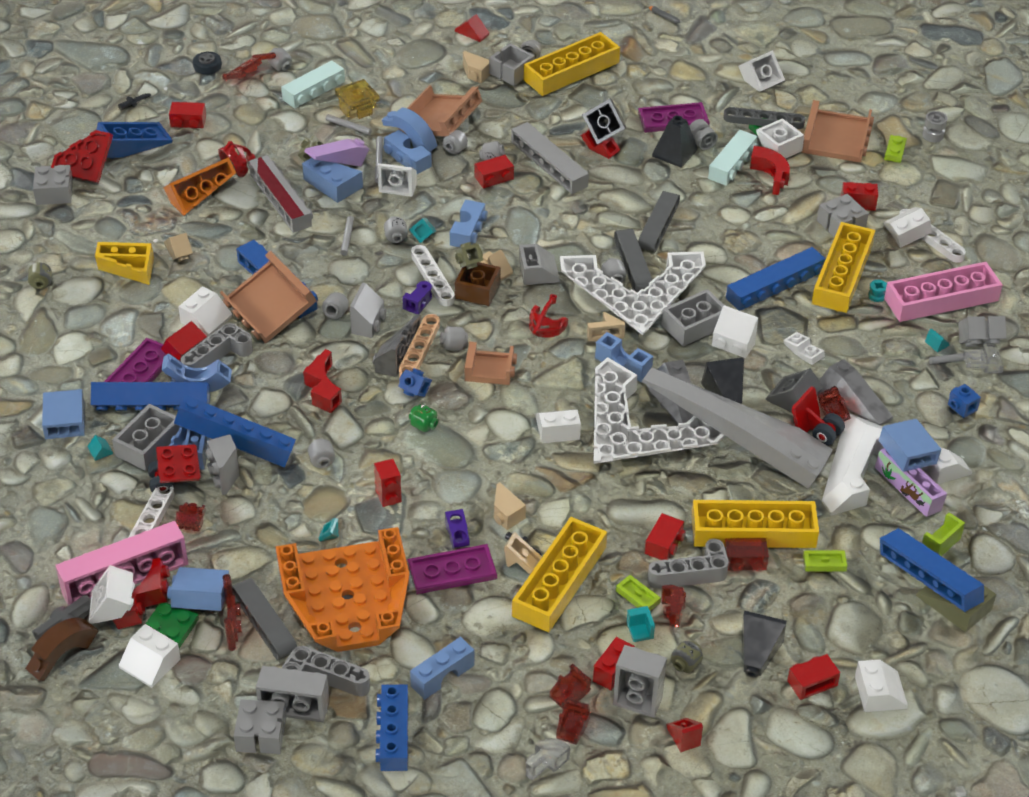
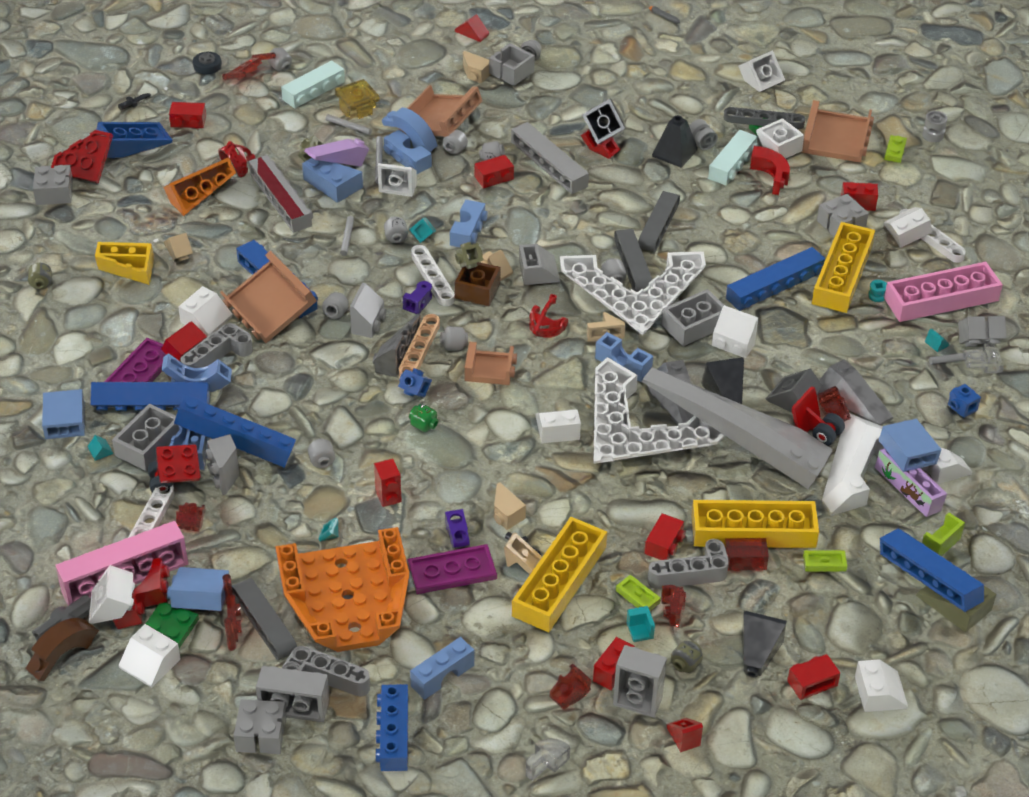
red arch [303,349,342,413] -> none
yellow brick [523,32,620,96] -> none
clear red hand [556,698,591,745] -> none
magenta tile [638,102,710,133] -> none
white slope [784,332,825,365] -> none

